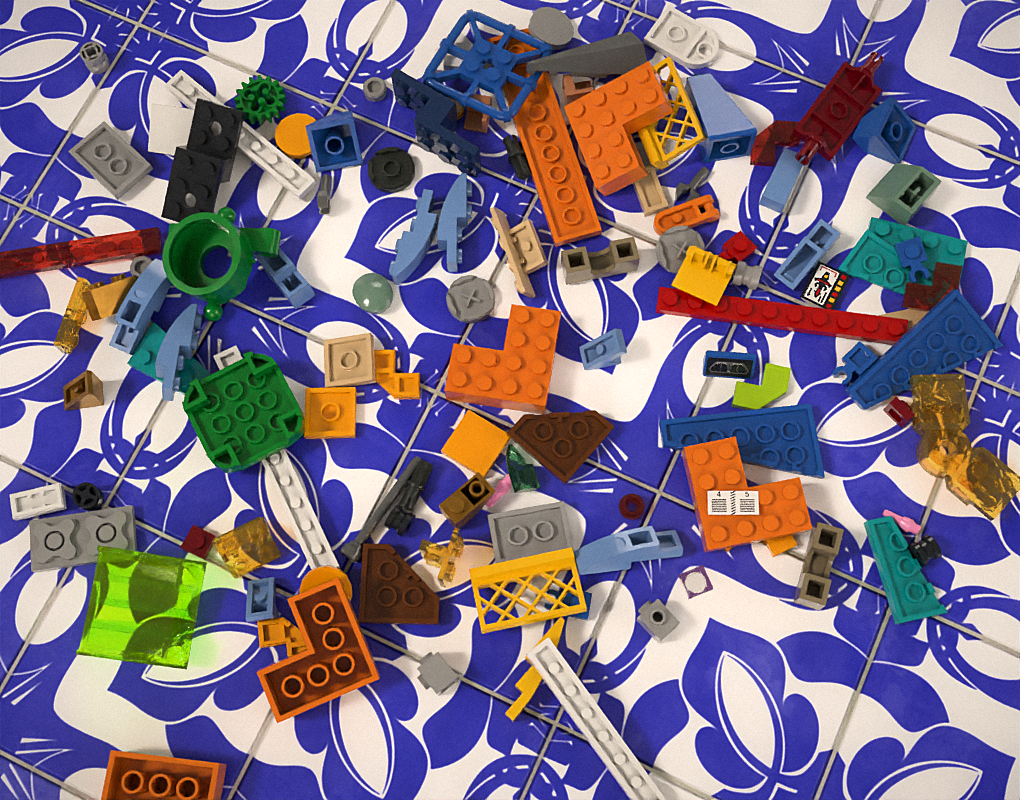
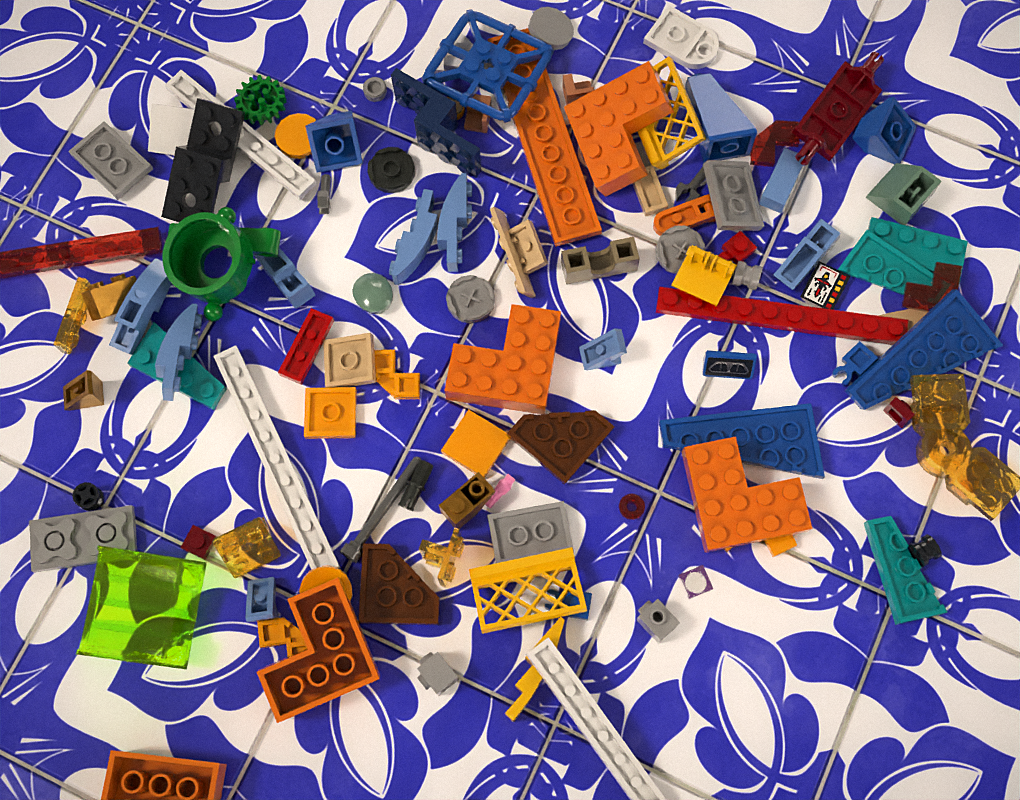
white plate [10,483,67,521] -> none
light grey wheel [79,41,110,74] -> none
light grey tile [130,256,152,279] -> none
green plate [182,351,305,473] -> none
black wheel [384,505,416,537] -> none
pearl dark grey axle [503,135,531,181] -> none
clear green plate [506,444,540,493] -> none
dark grey wedge [526,31,647,78] -> none
medium blue slope [574,526,683,575] -> none
white sticker [707,491,759,515] -> none
lime tile [731,363,791,410] -> none
dark tan arch [793,522,844,610] -> none
bright pink piece [883,509,922,536] -> none
blue plate [894,236,929,284] -> none
none -> red plate [278,308,334,385]
none -> light grey plate [703,160,764,231]

